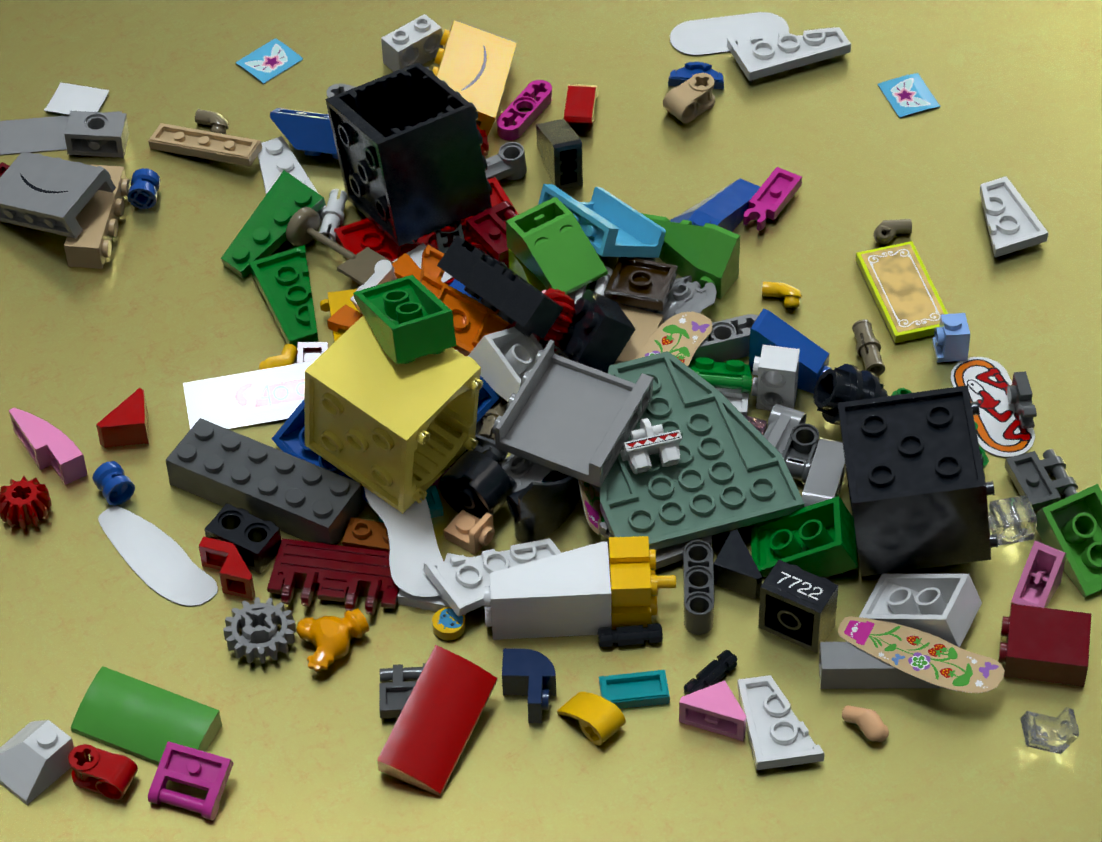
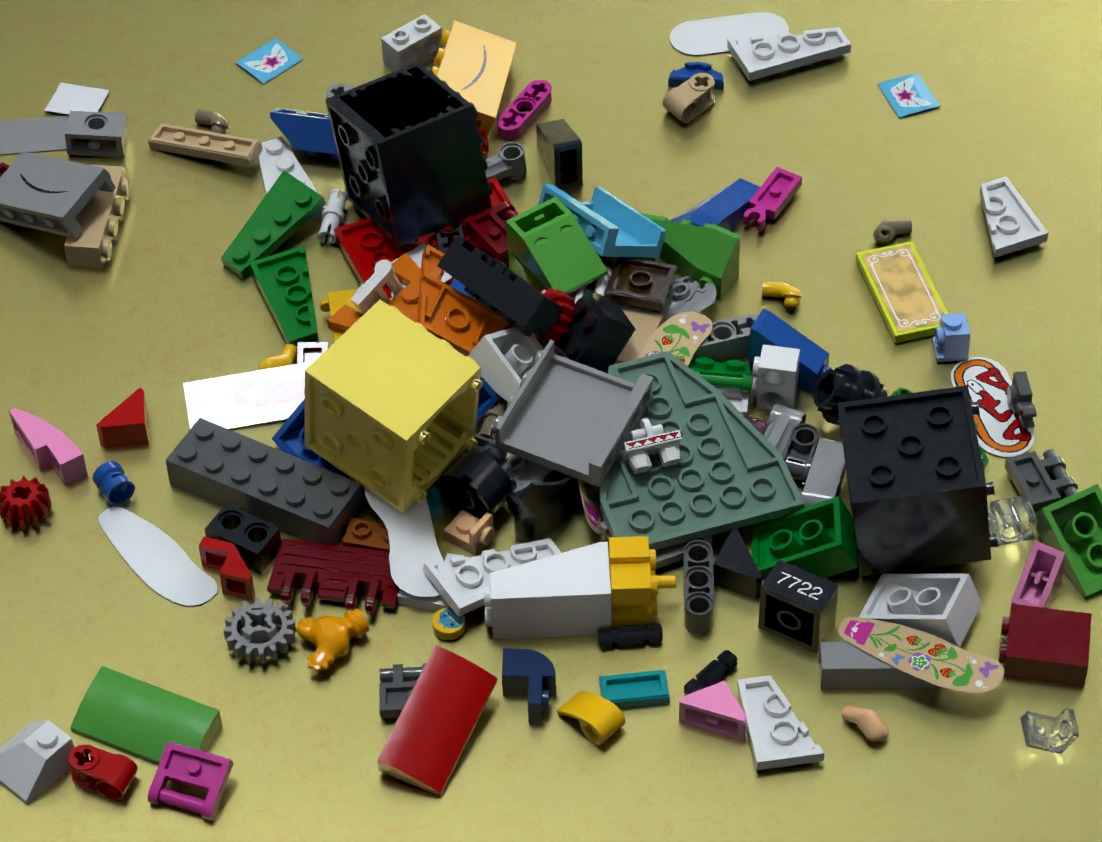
blue wheel [128,168,161,209] -> none
dark tan piece [286,207,393,285] -> none
green slope [353,275,457,364] -> none
red slope [564,84,598,123] -> none
dark tan pin [852,319,885,376] -> none

